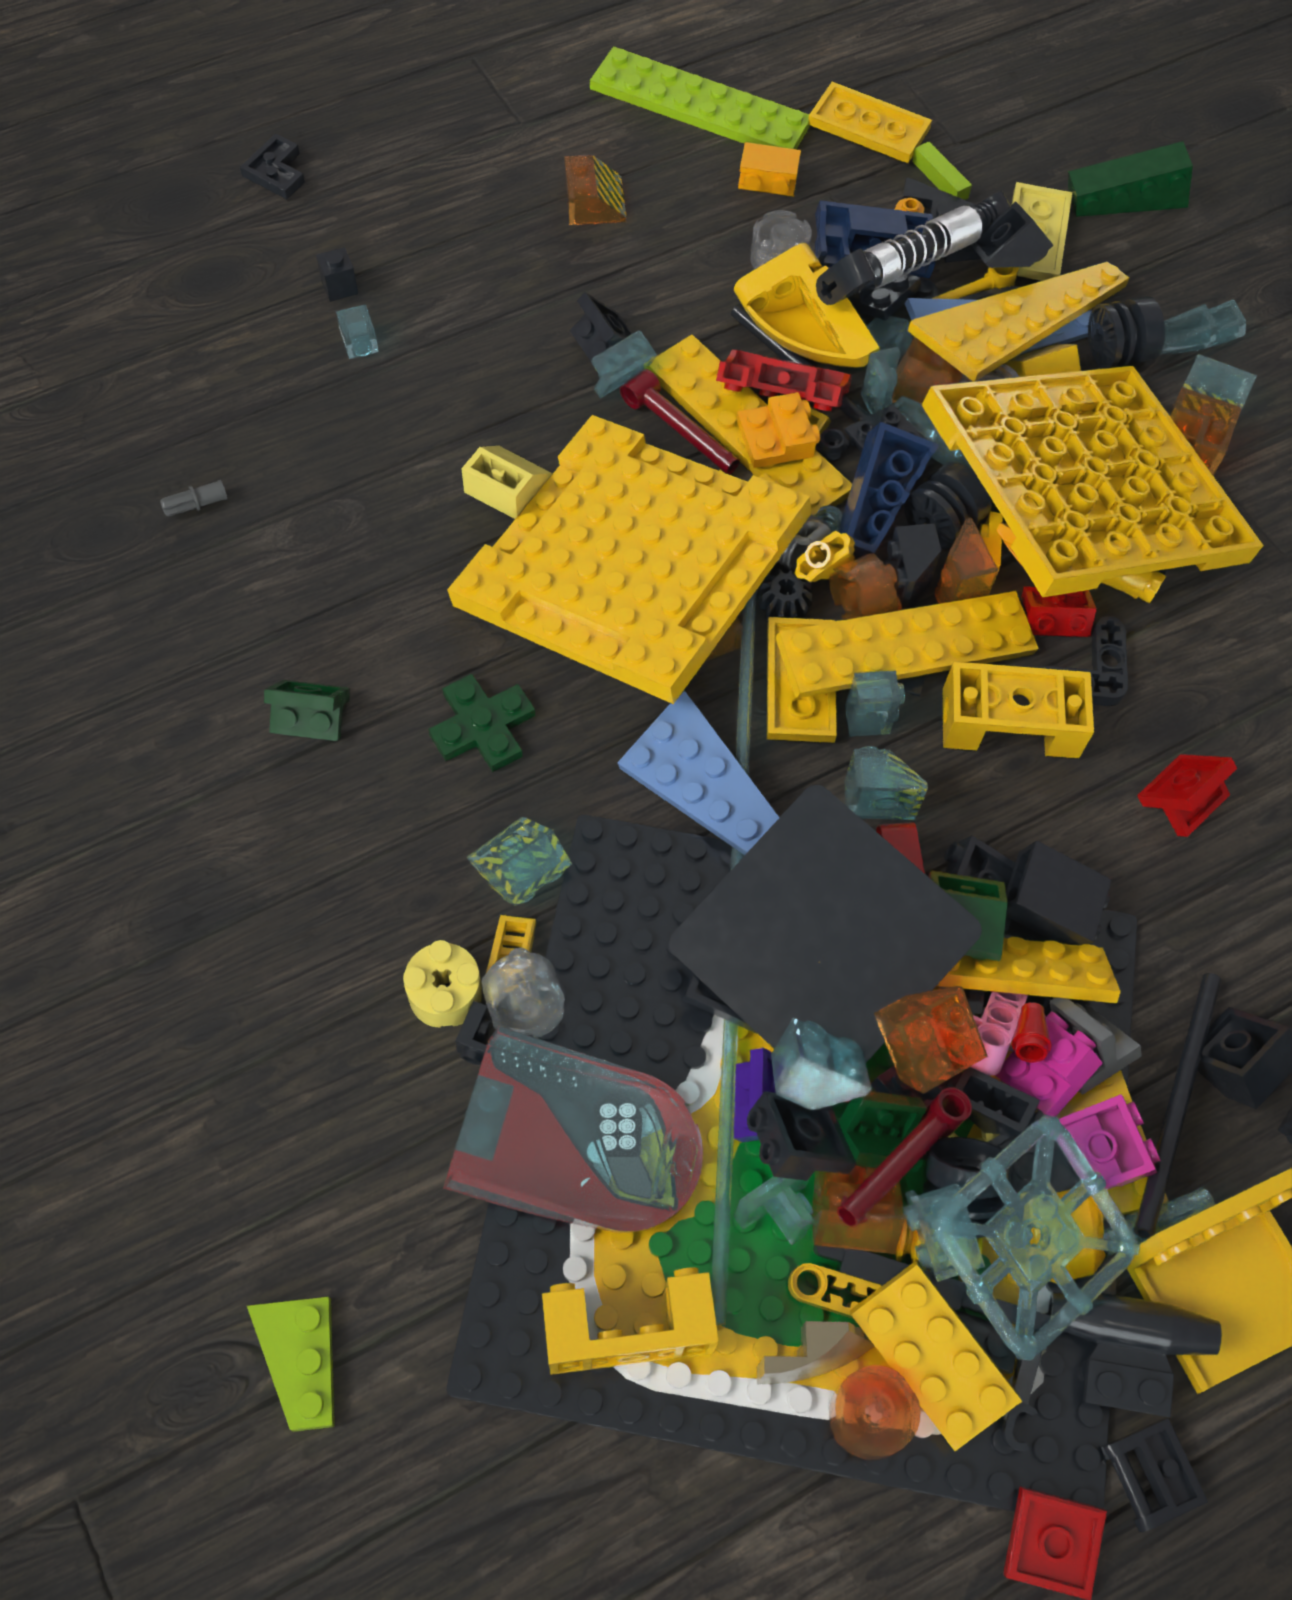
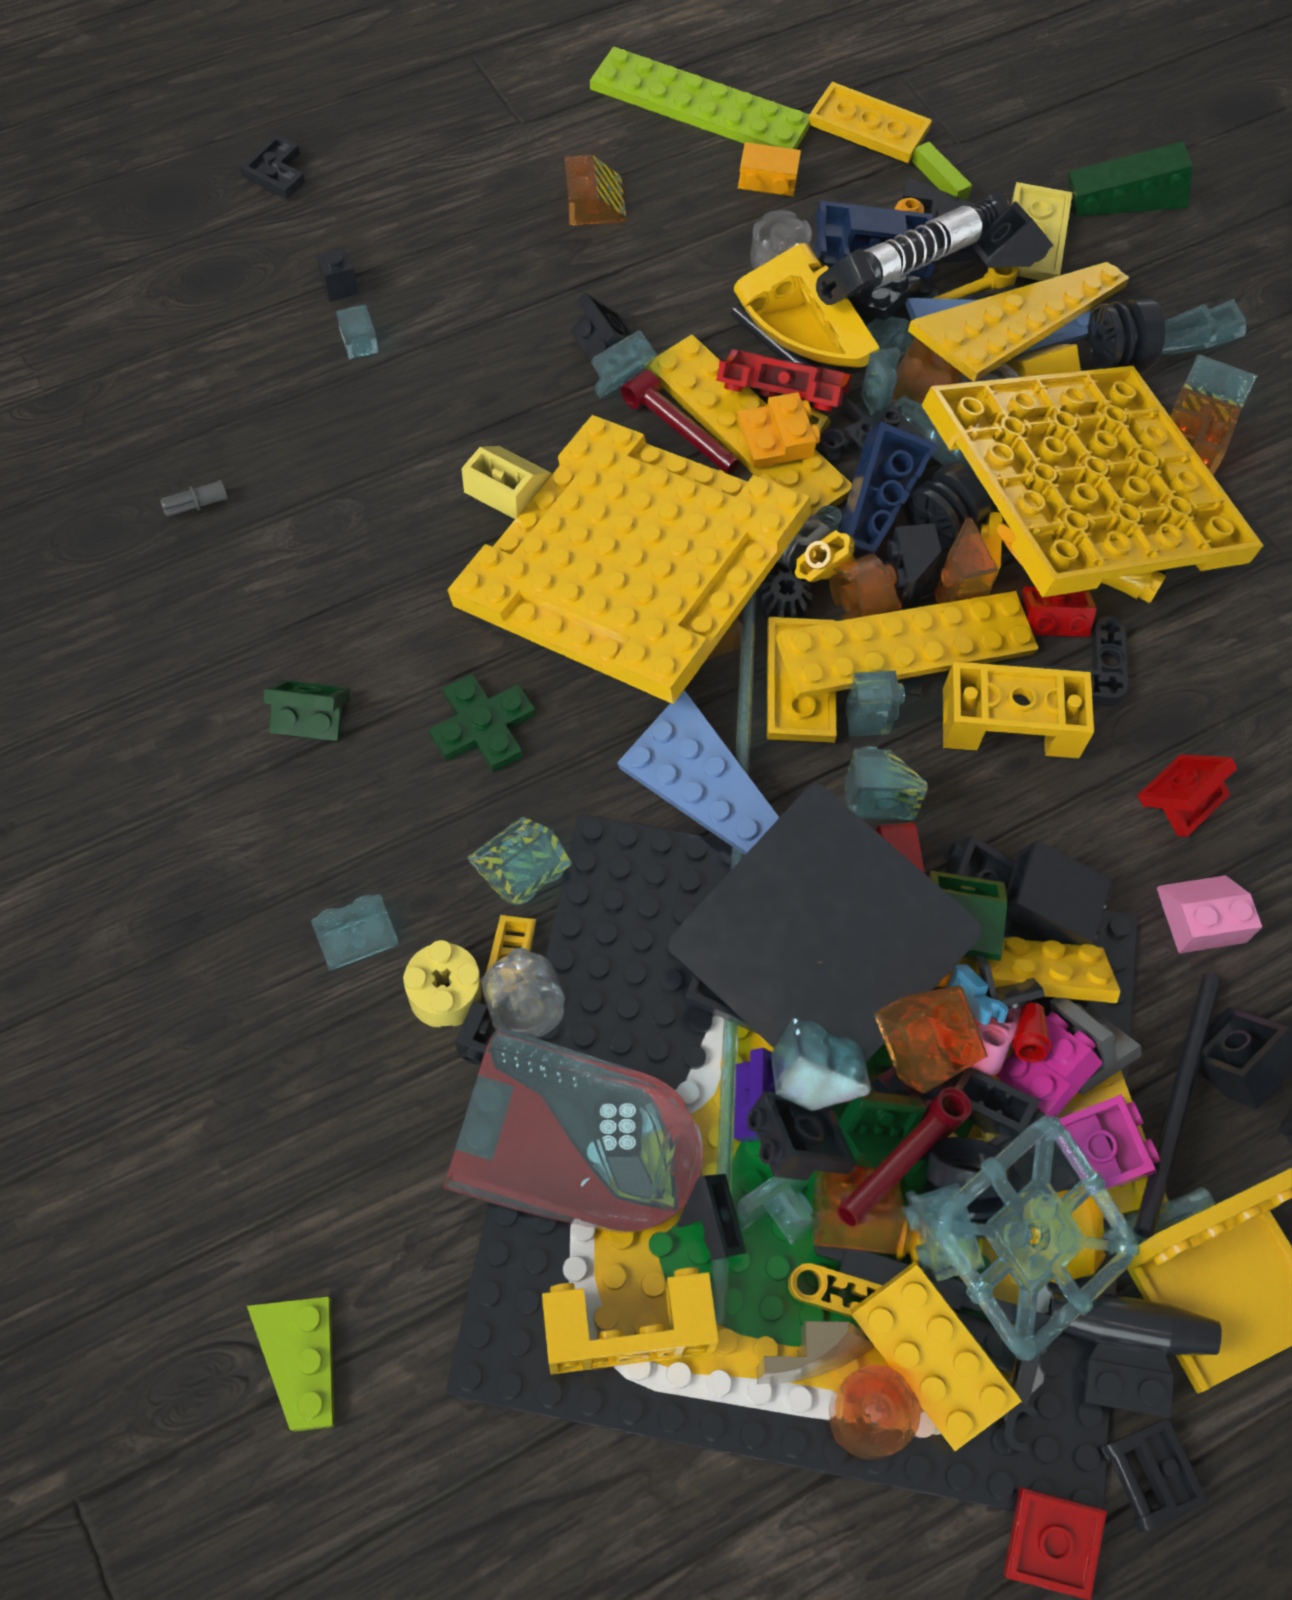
none -> clear light blue bracket [311,894,399,971]
none -> black slope [677,1174,746,1261]
none -> dark azure plate [944,964,1009,1026]
none -> black bracket [976,954,1045,1009]
none -> bright pink slope [1157,875,1262,954]

